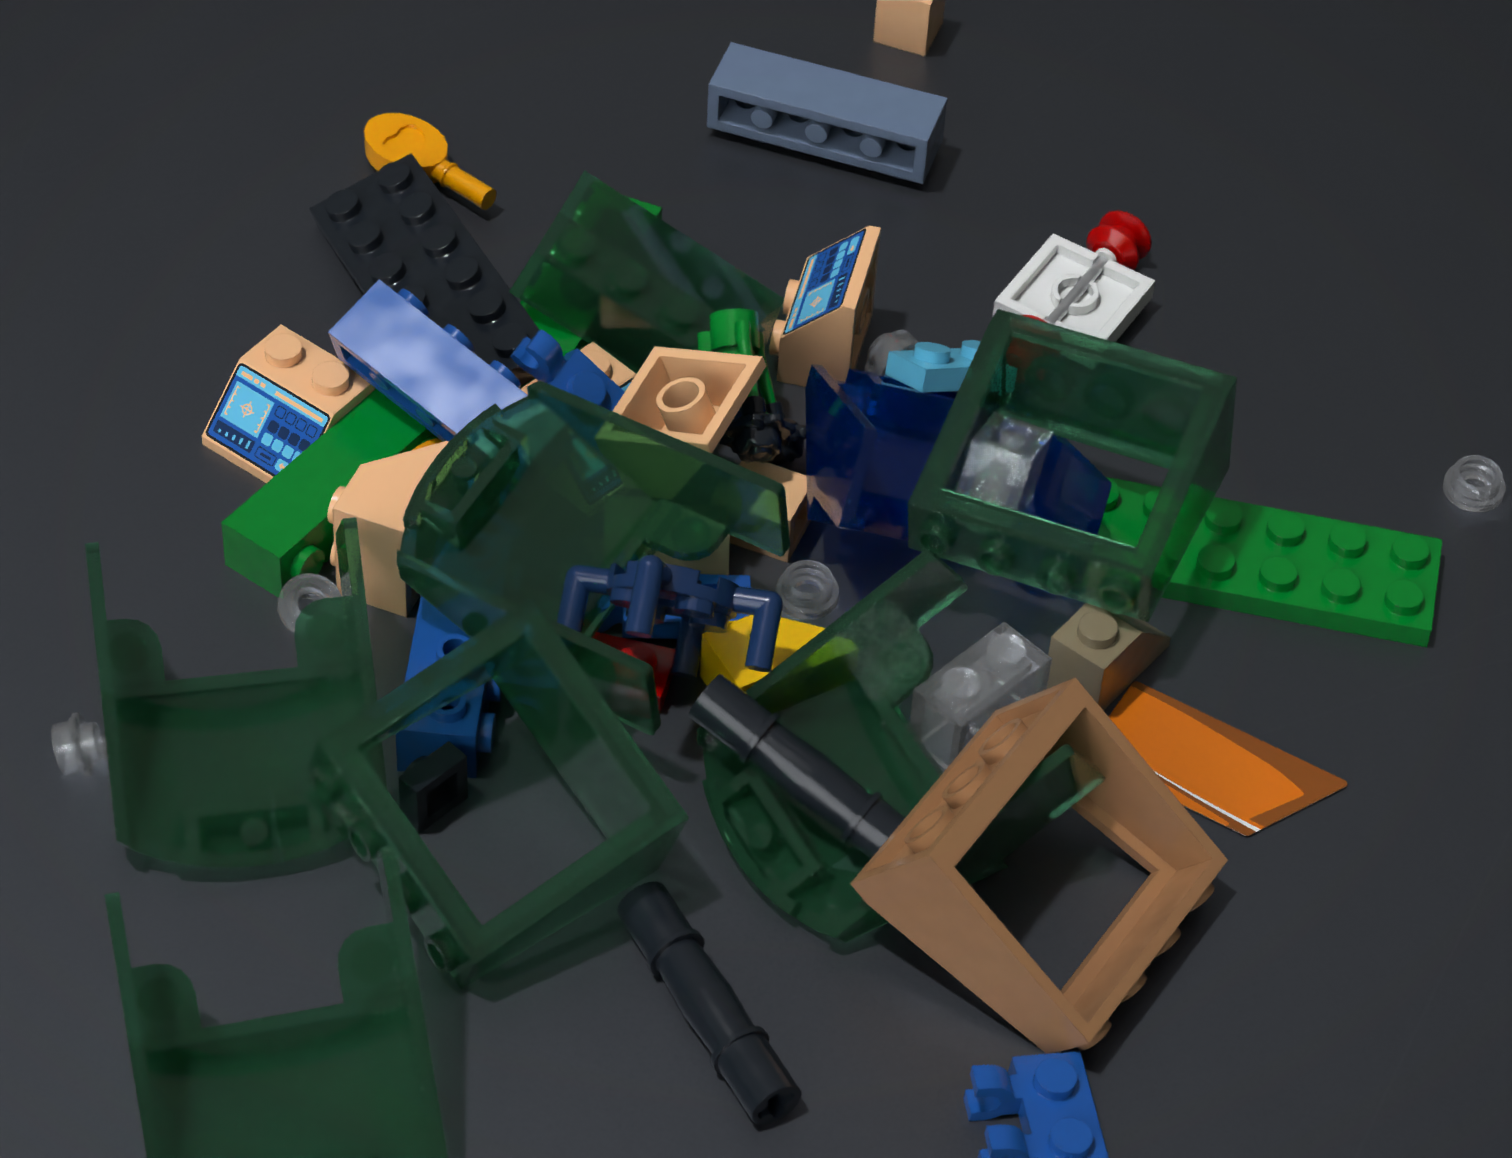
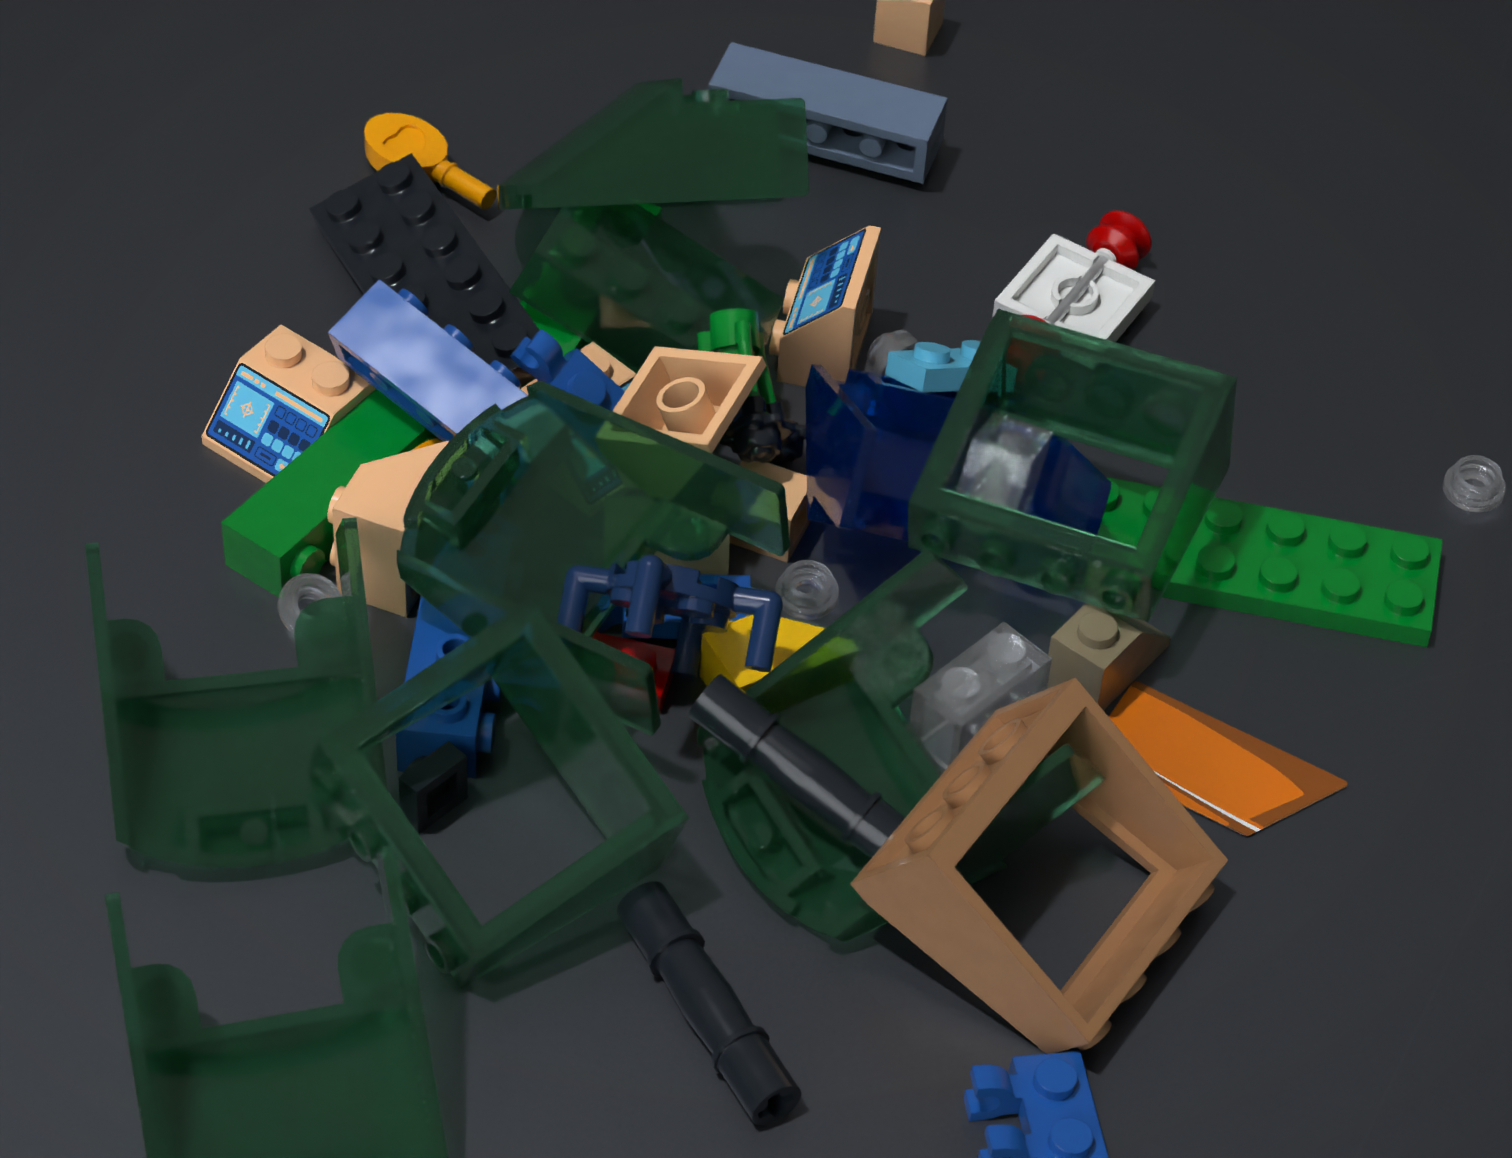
clear plate [51,712,105,778] -> none
none -> clear green windscreen [497,78,809,210]

